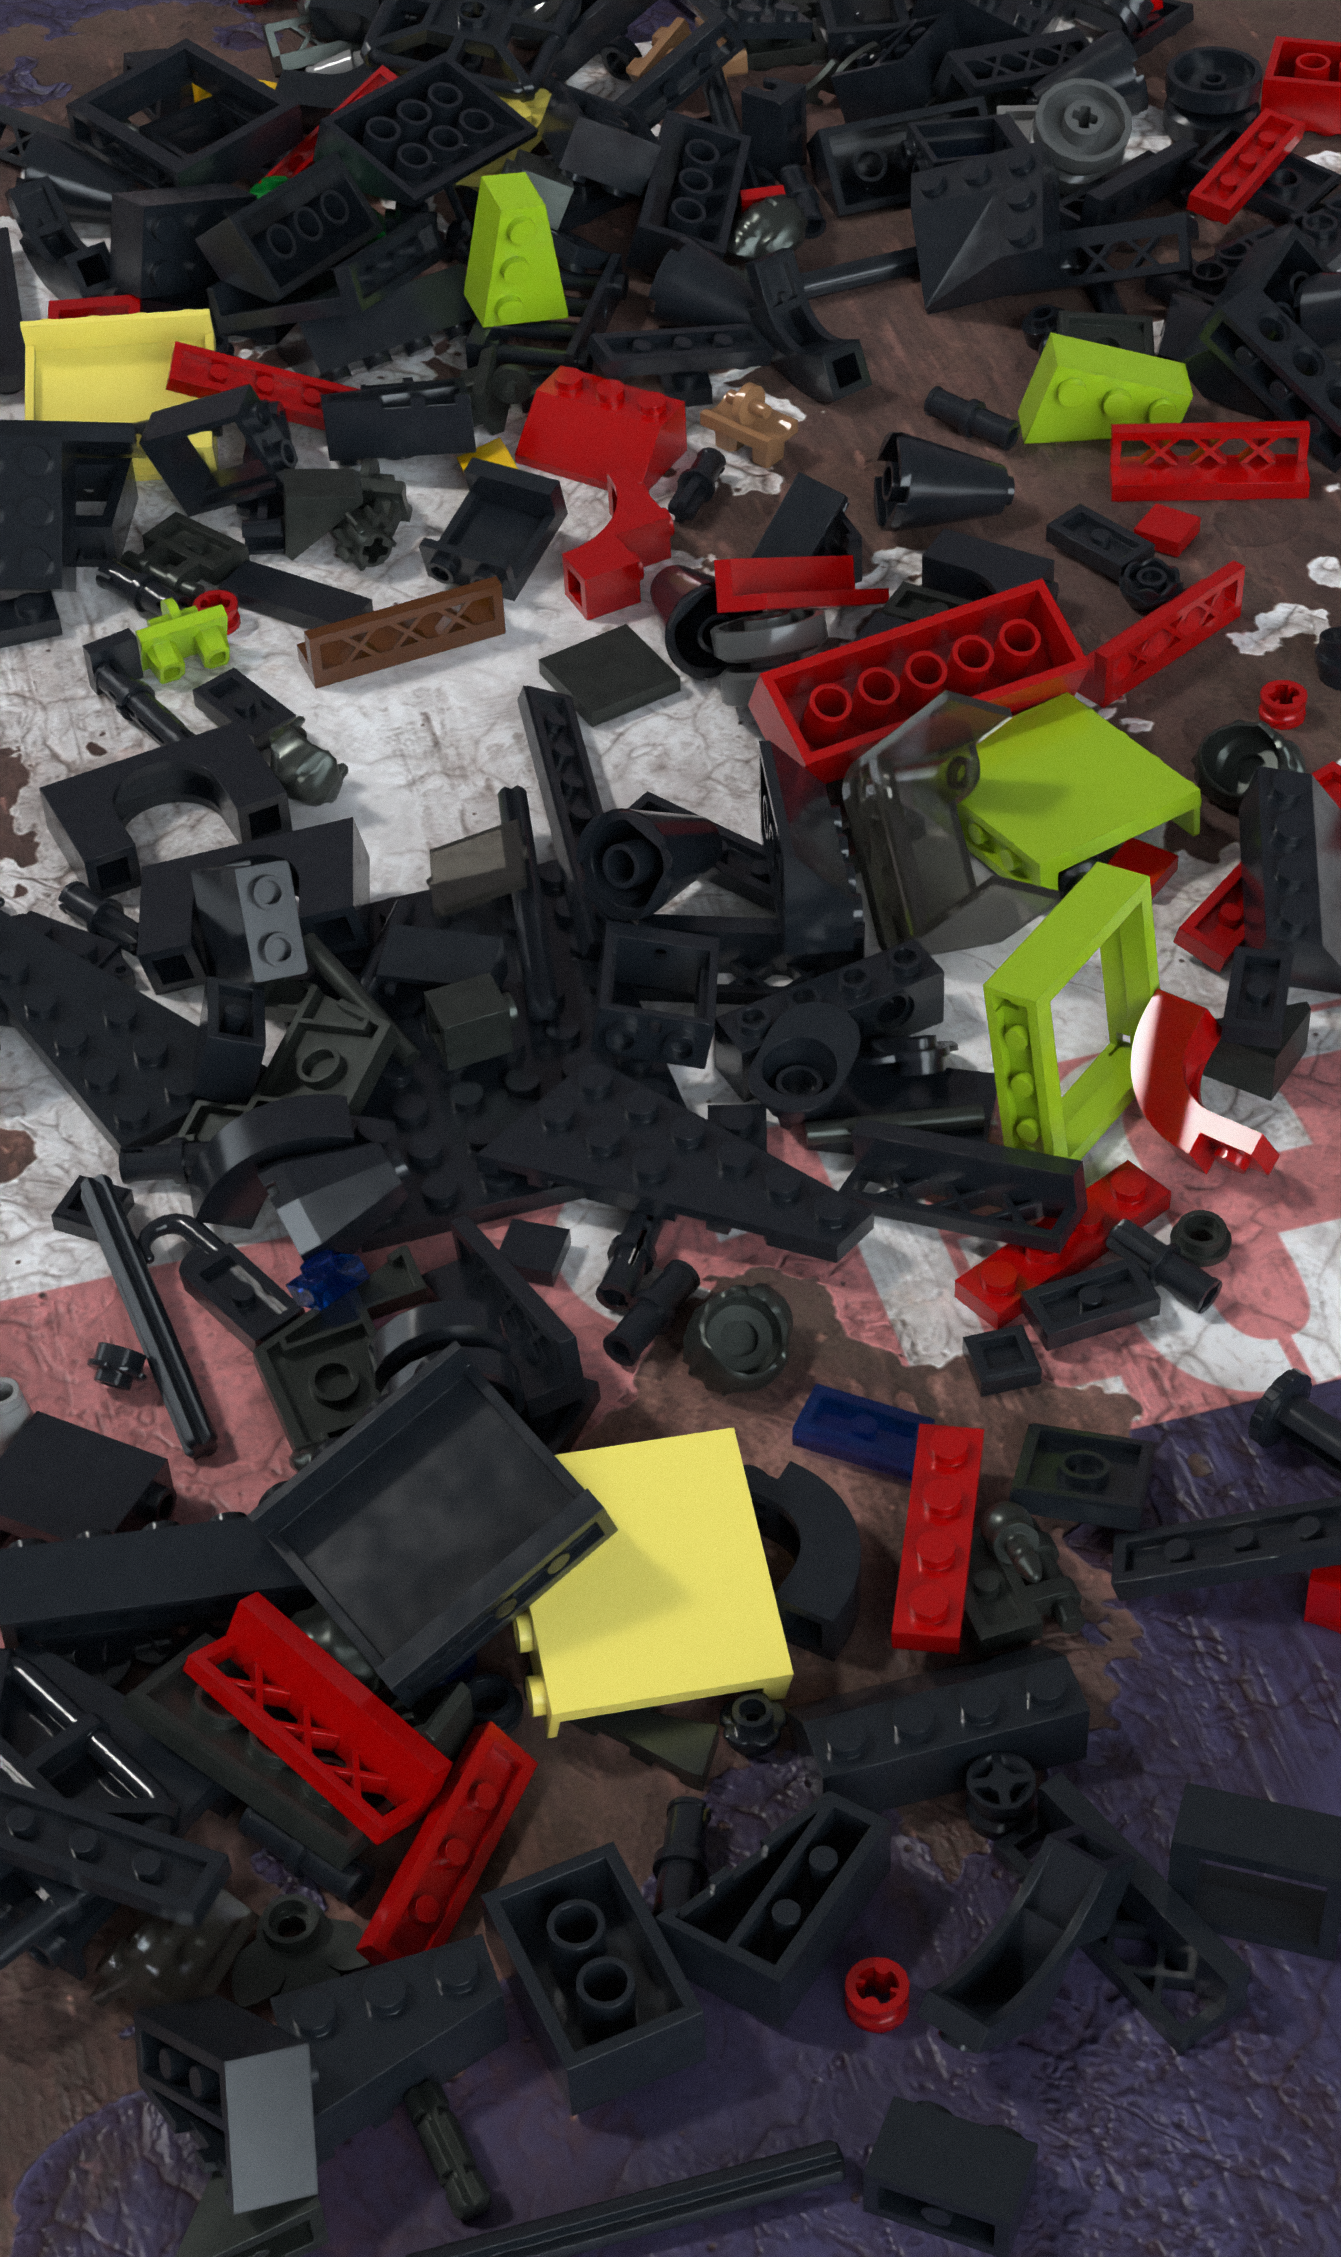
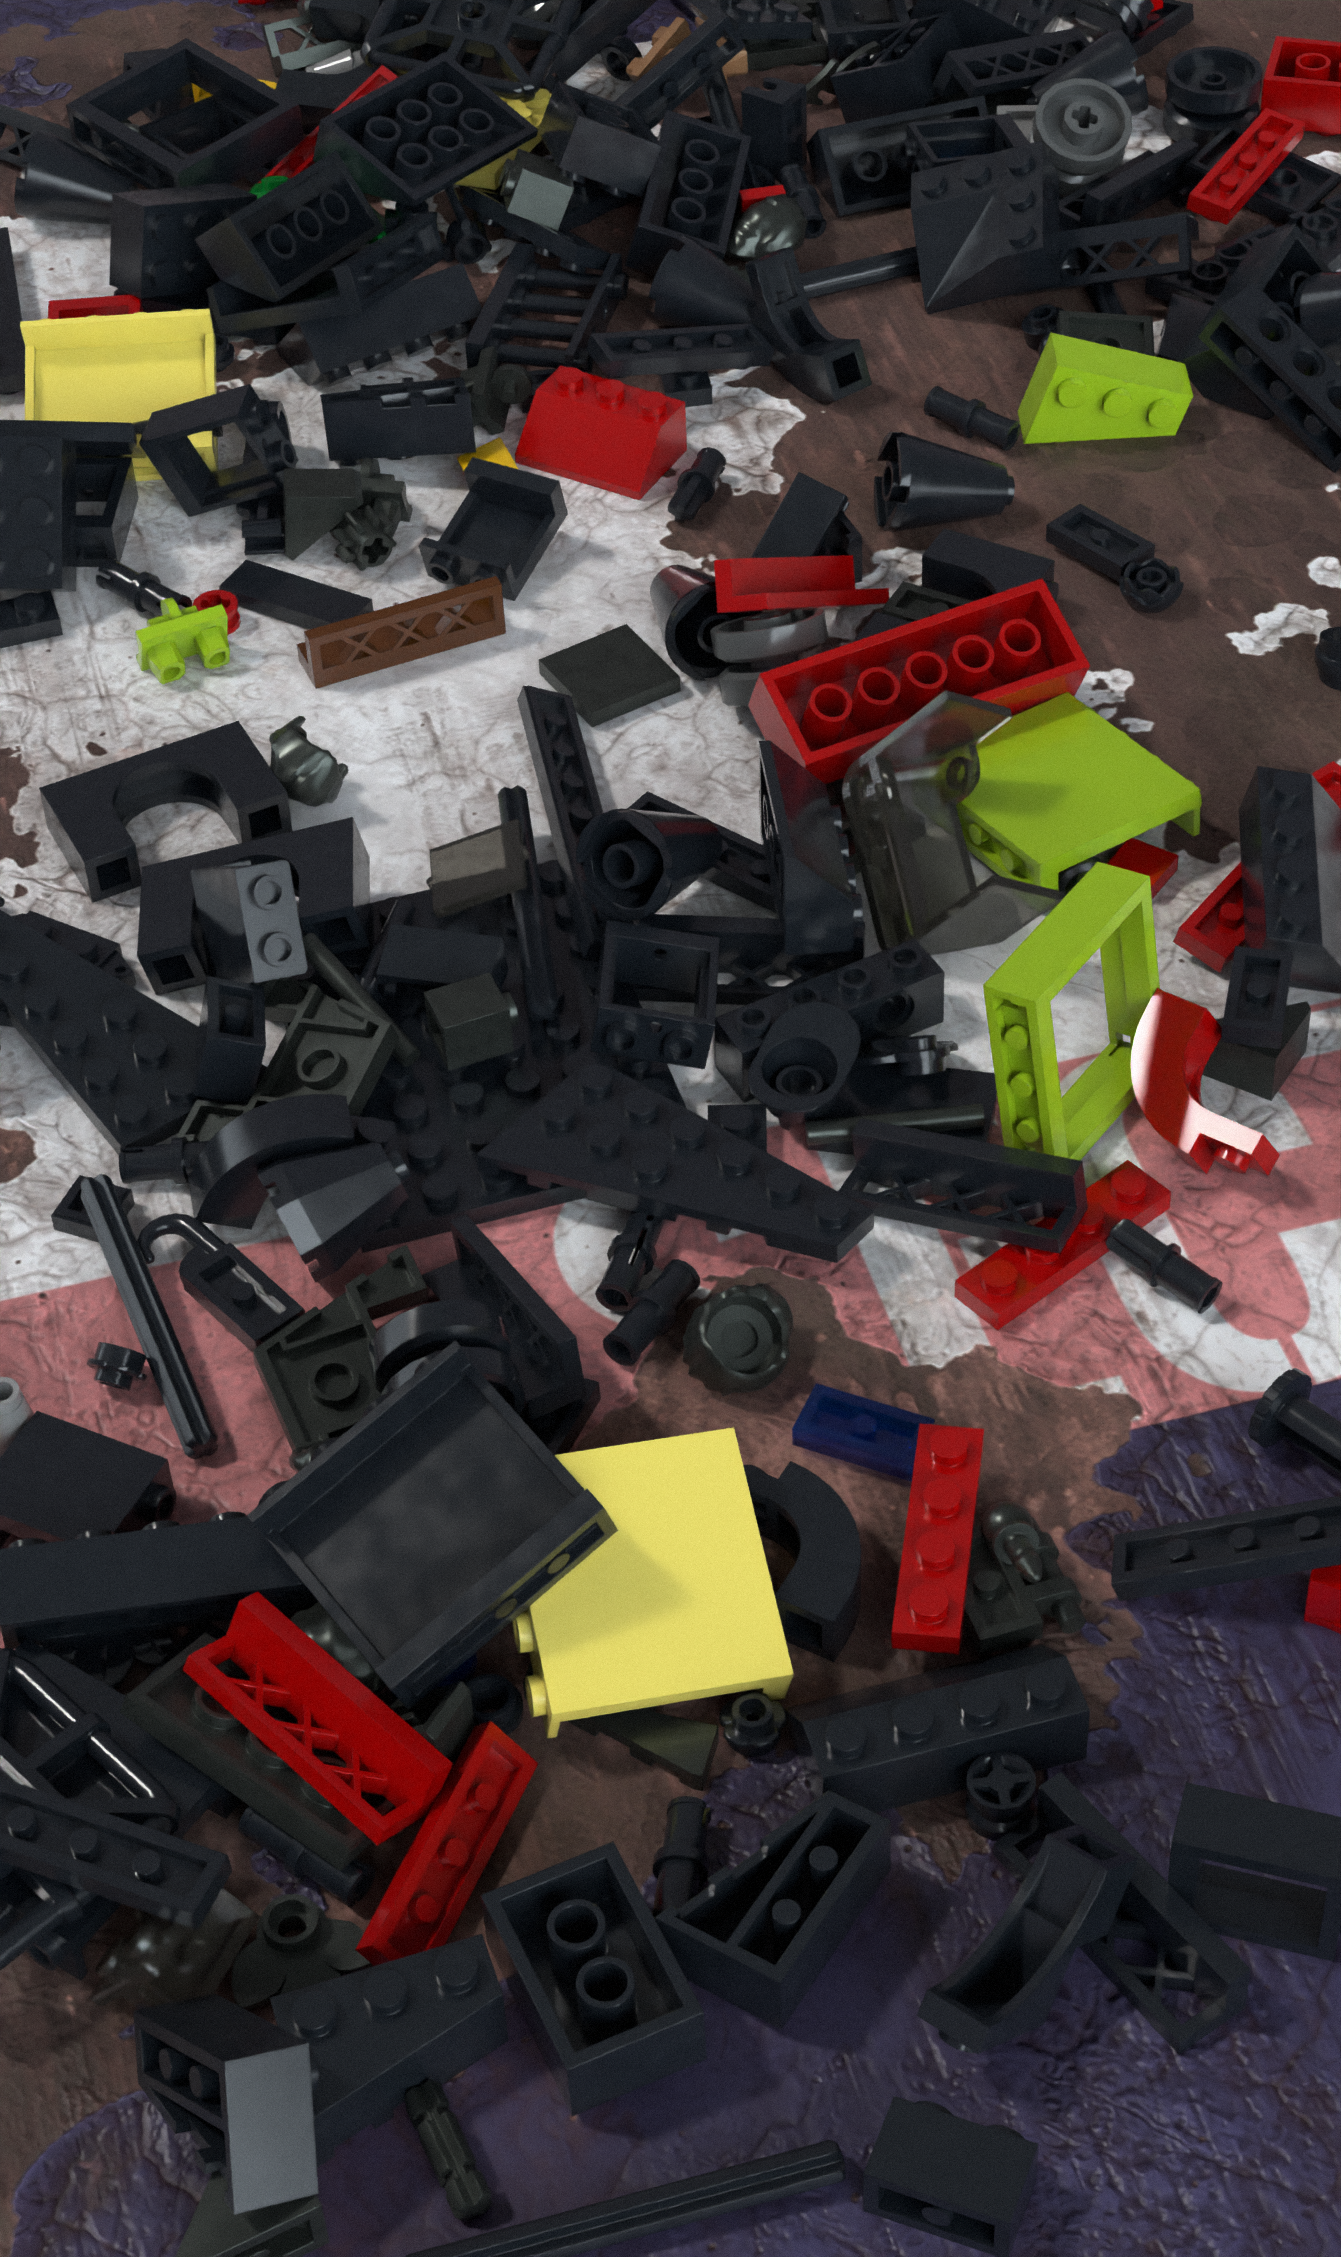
black arch [4,175,118,300] -> none
black axle [58,881,139,956] -> none
black tile [82,628,144,695] -> none
black pin [93,660,196,746] -> none
pearl dark grey plate [120,512,250,603] -> none
red plate [165,341,361,431] -> none
black plate [192,668,296,752] -> none
clear blue plate [286,1250,370,1311] -> none
lime wedge [464,172,569,328] -> none
black tile [499,1219,571,1287] -> none
red arch [562,467,675,621] -> none
medium nougat hips [700,382,798,468] -> none
red bush [845,1957,910,2033] -> none
black tile [962,1324,1042,1397] -> none
black tile [1009,1423,1156,1532] -> none
black plate [1020,1256,1161,1351] -> none
red fence [1077,560,1245,708] -> none
red fence [1109,421,1310,502] -> none
red tile [1134,503,1201,557] -> none
pearl dark grey plate [1170,1210,1232,1267] -> none
pearl dark grey hair [1191,719,1306,812] -> none
red bush [1258,680,1308,730] -> none

